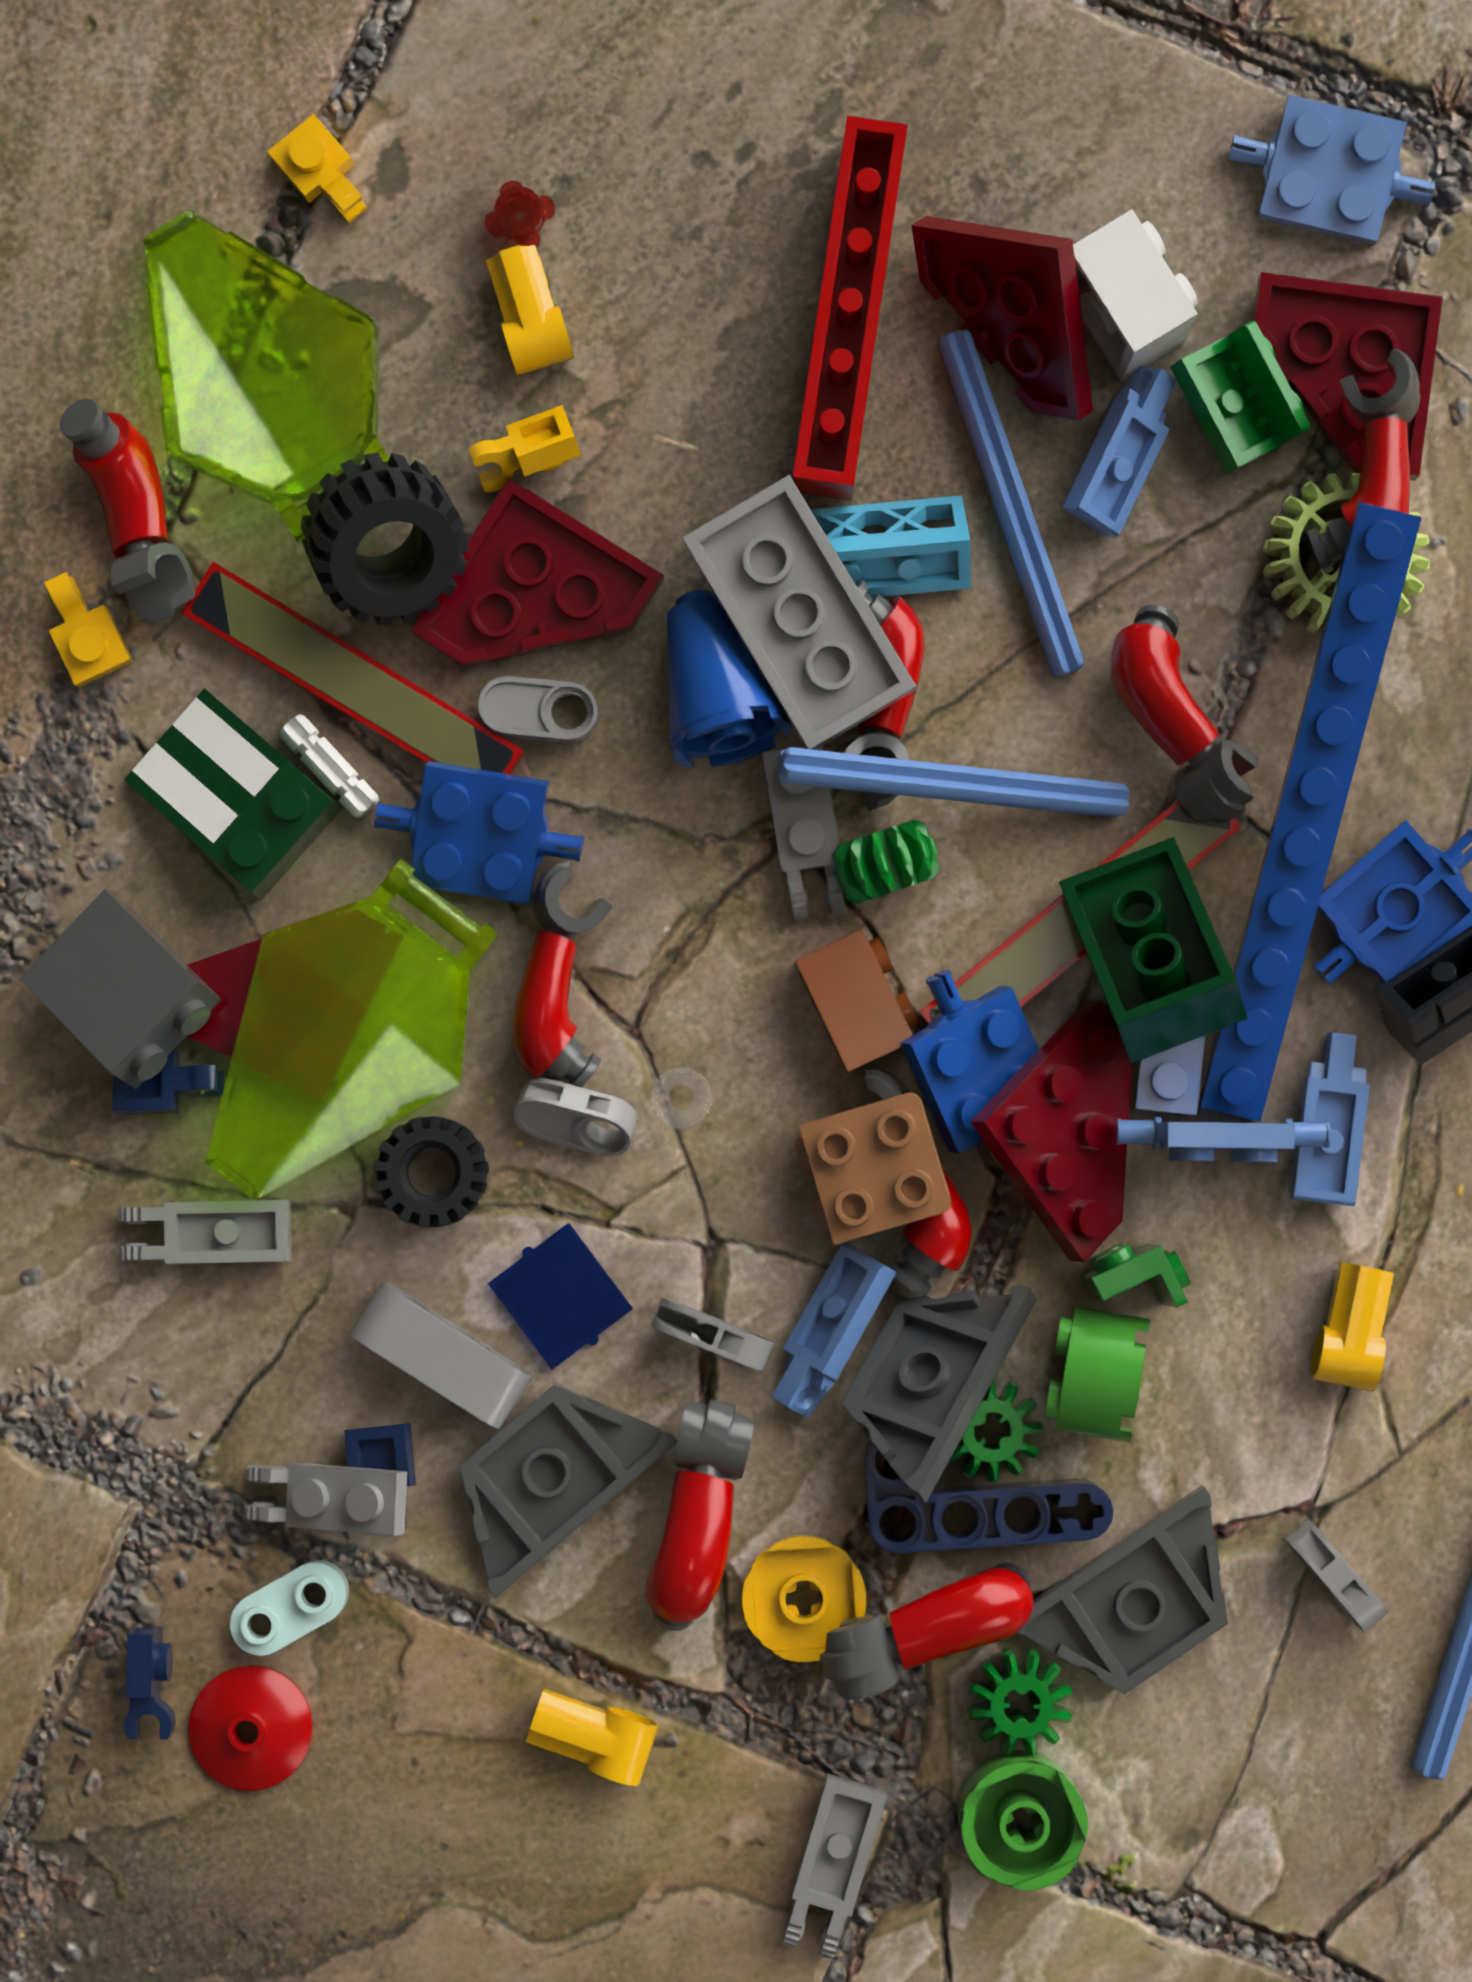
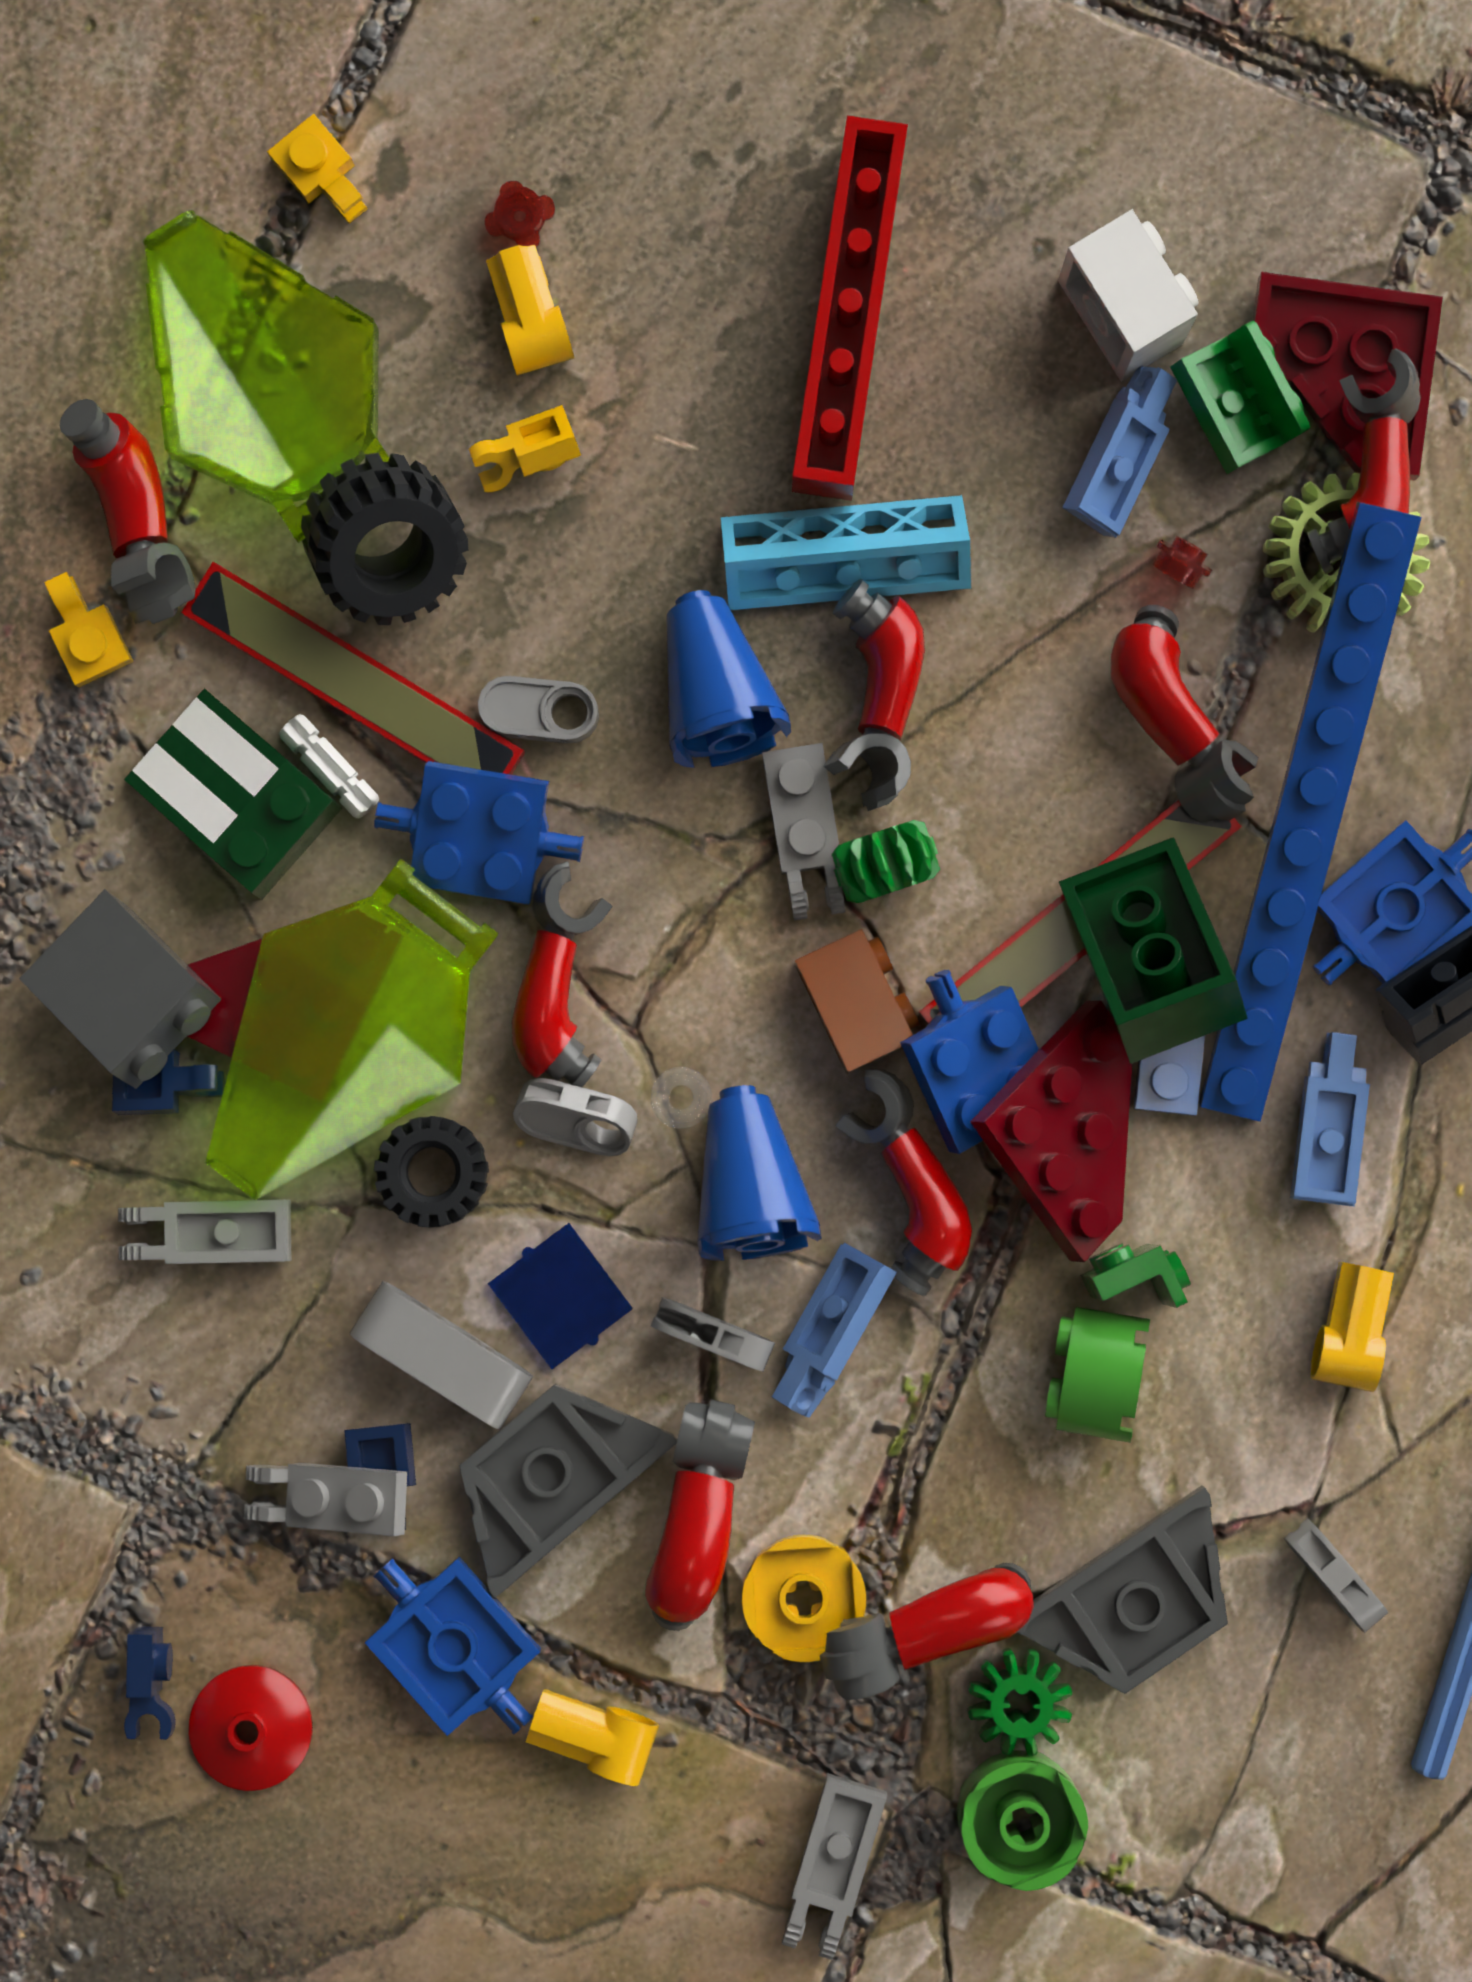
light aqua plate [230,1560,349,1656] -> none
dark red plate [411,478,664,667] -> none
light grey plate [682,475,917,750] -> none
medium blue axle [778,747,1129,818] -> none
medium nougat bracket [794,1093,951,1245] -> none
dark grey wing [841,1285,1037,1503] -> none
dark blue beam [863,1440,1113,1553] -> none
dark red plate [911,216,1093,421] -> none
medium blue axle [939,329,1084,677] -> none
green gear [949,1380,1044,1483] -> none
medium blue plate [1116,1117,1331,1162] -> none
medium blue plate [1228,94,1435,246] -> none
none -> blue plate [365,1556,541,1736]
none -> blue cone [697,1085,822,1261]
none -> clear red plate [1153,535,1213,589]

